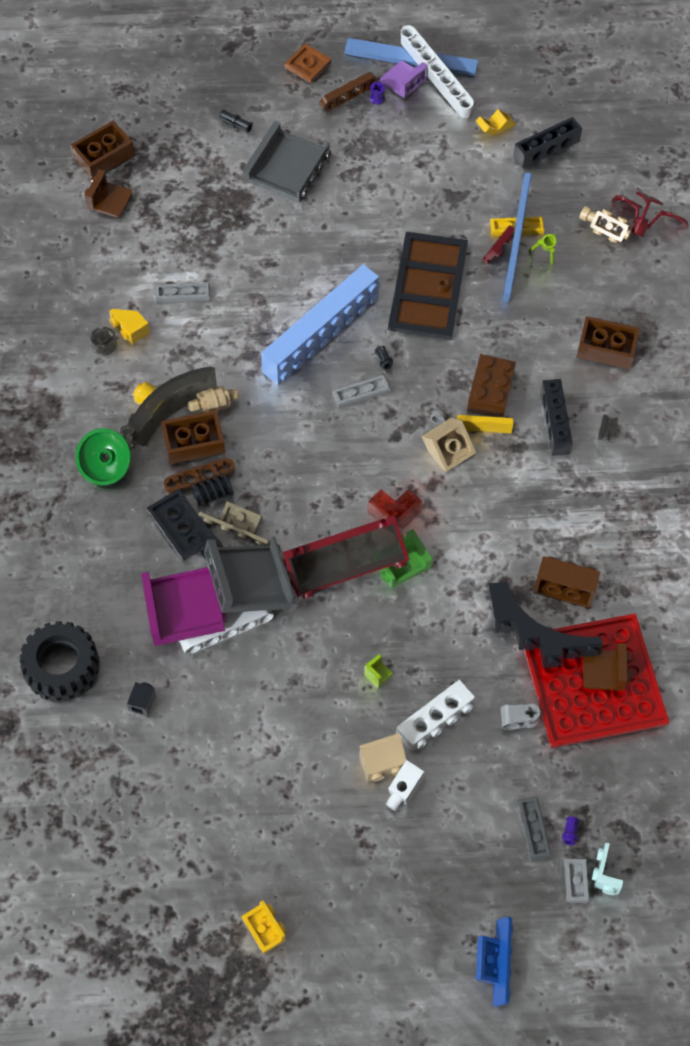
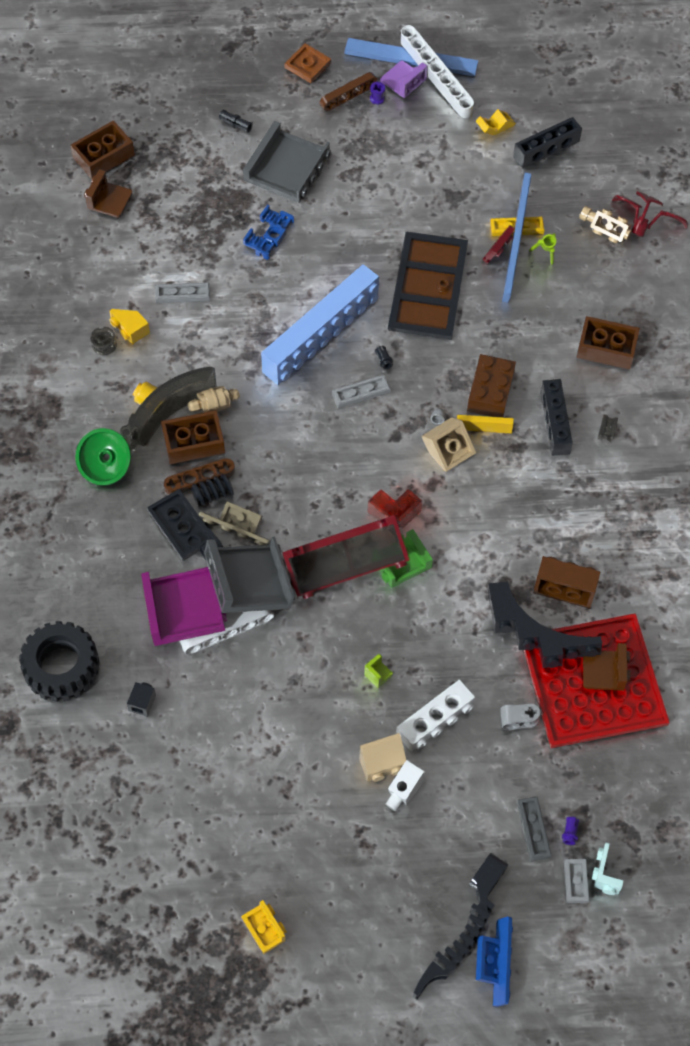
none -> blue piece [243,204,294,260]
none -> black piece [413,853,509,1000]

